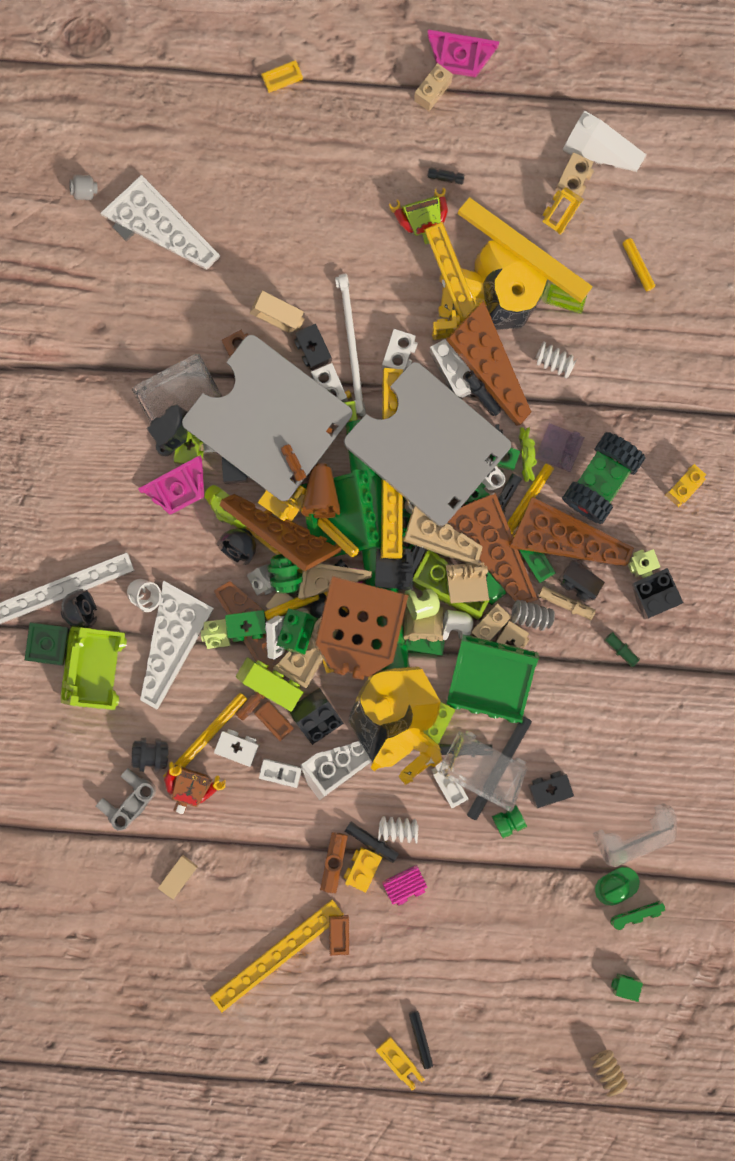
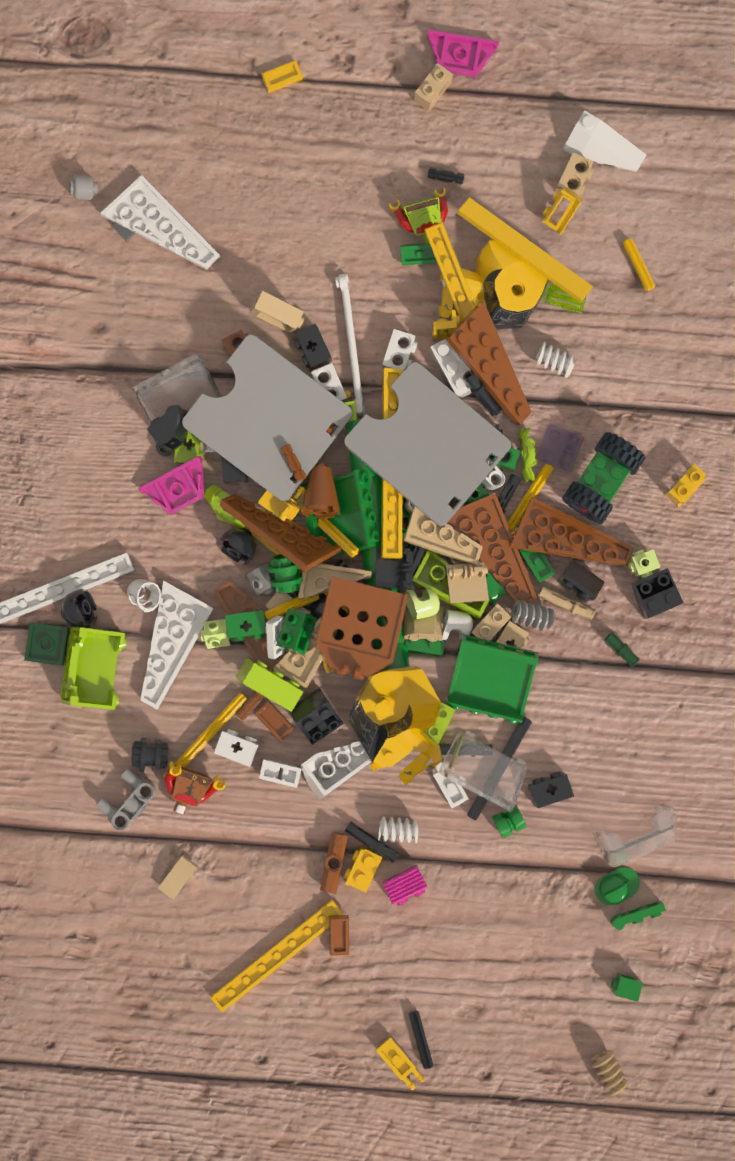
none -> green plate [401,243,437,265]

